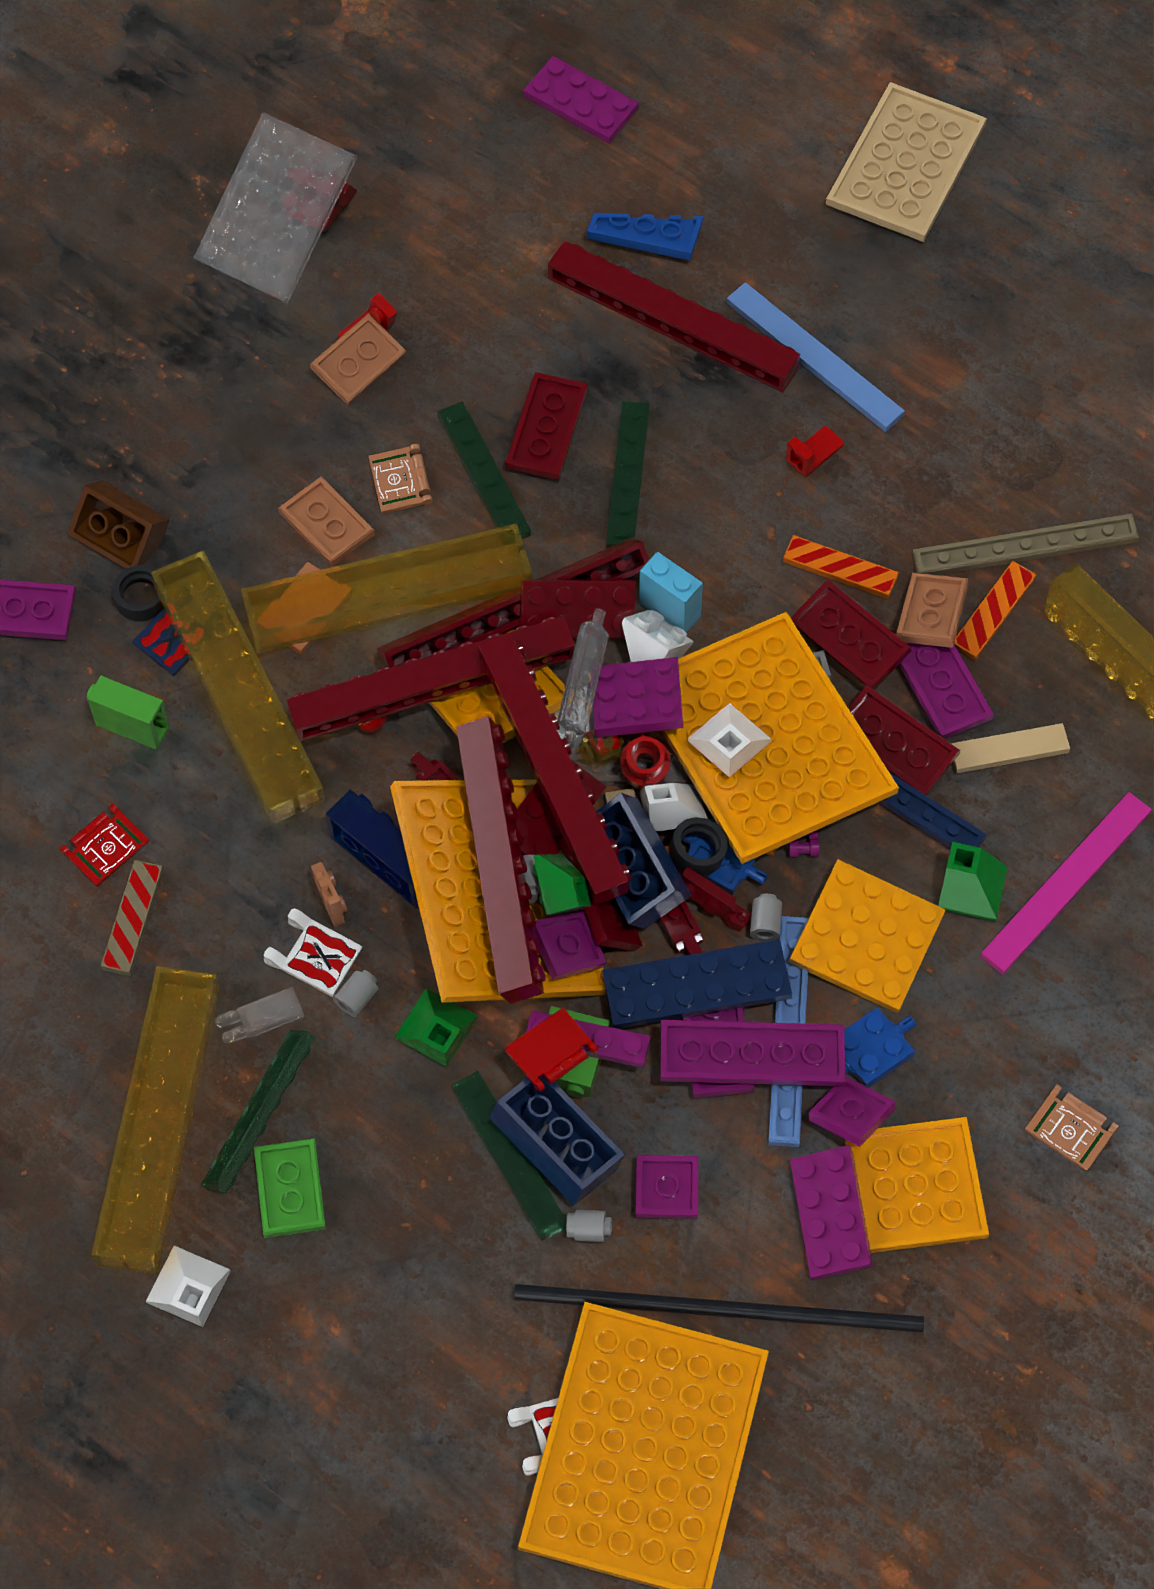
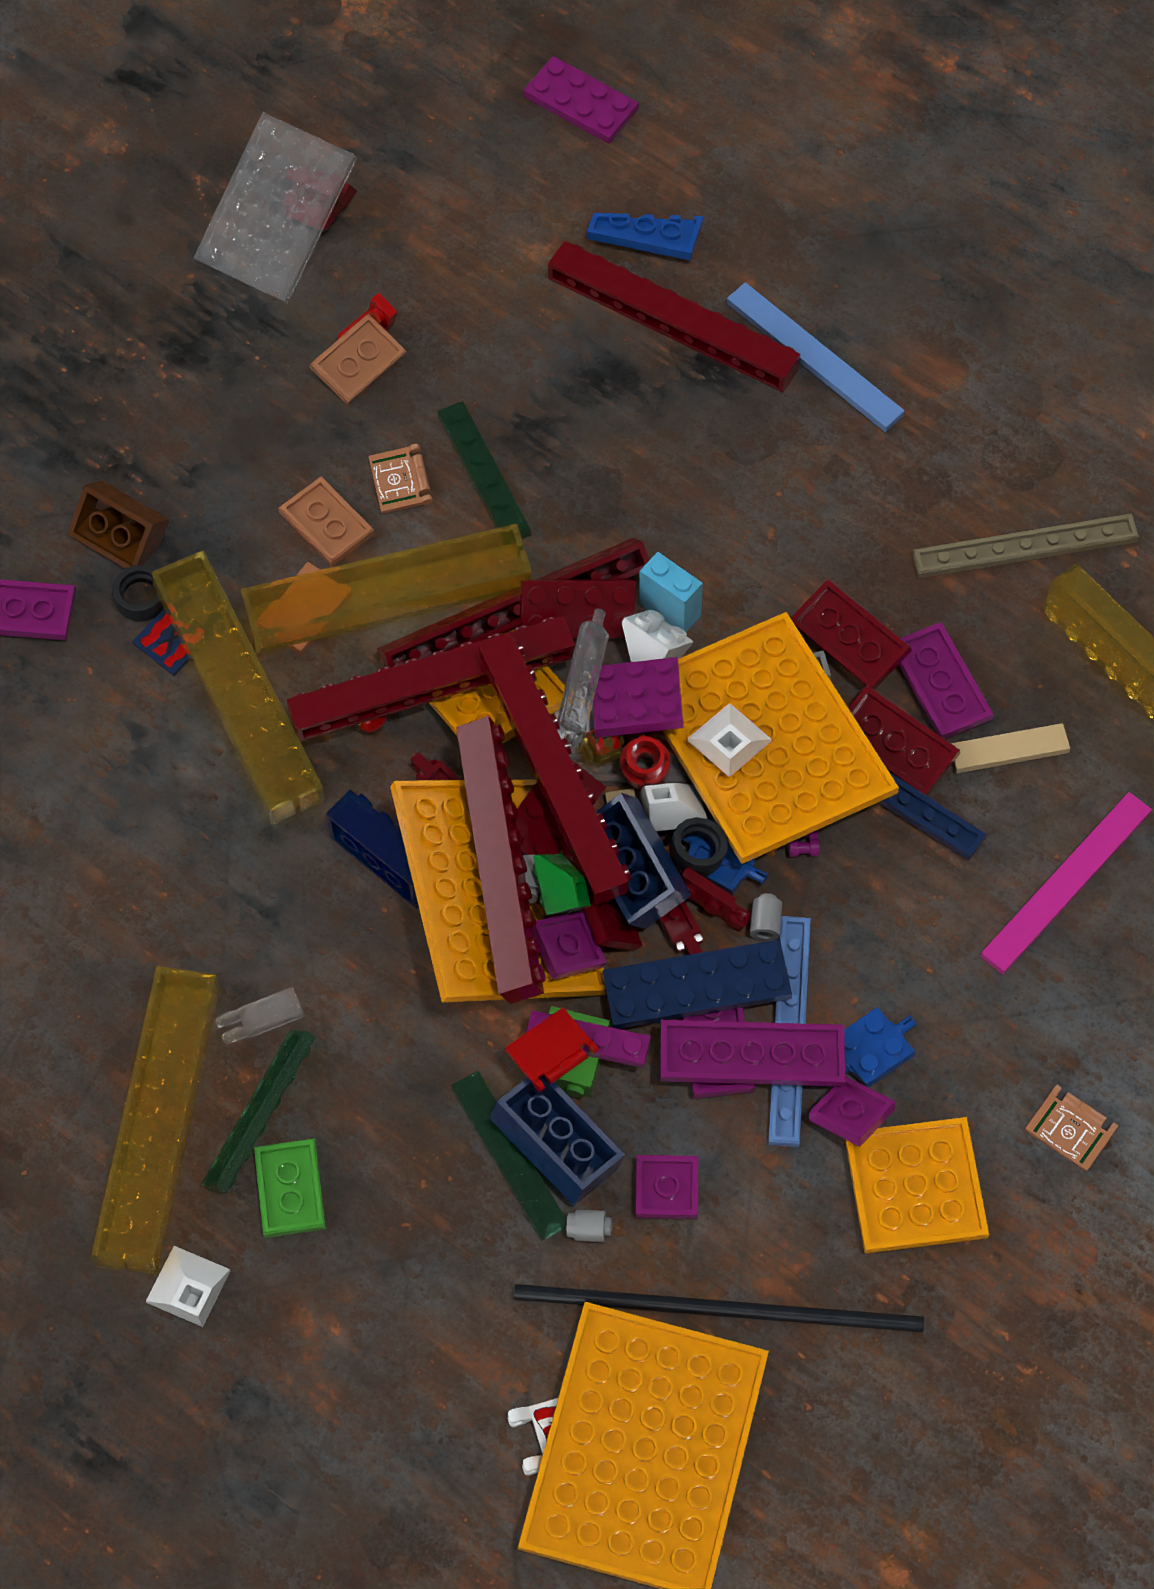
red piece [59,803,150,887] -> none
bright green brick [87,676,170,750] -> none
dark tan tile [100,860,164,976] -> none
flag [264,908,363,997] -> none
nougat wing [311,862,347,928] -> none
light grey brick [333,970,379,1018] -> none
green slope [395,988,478,1067] -> none
dark red plate [505,372,588,480] -> none
clear green plate [606,401,650,549] -> none
orange tile [783,535,899,600] -> none
red bracket [786,426,844,478] -> none
light orange plate [788,859,946,1014] -> none
magenta plate [790,1145,874,1281] -> none
tan plate [826,82,987,242] -> none
nougat tile [896,573,969,648] -> none
green slope [938,842,1008,922] -> none
orange tile [954,561,1036,661] -> none

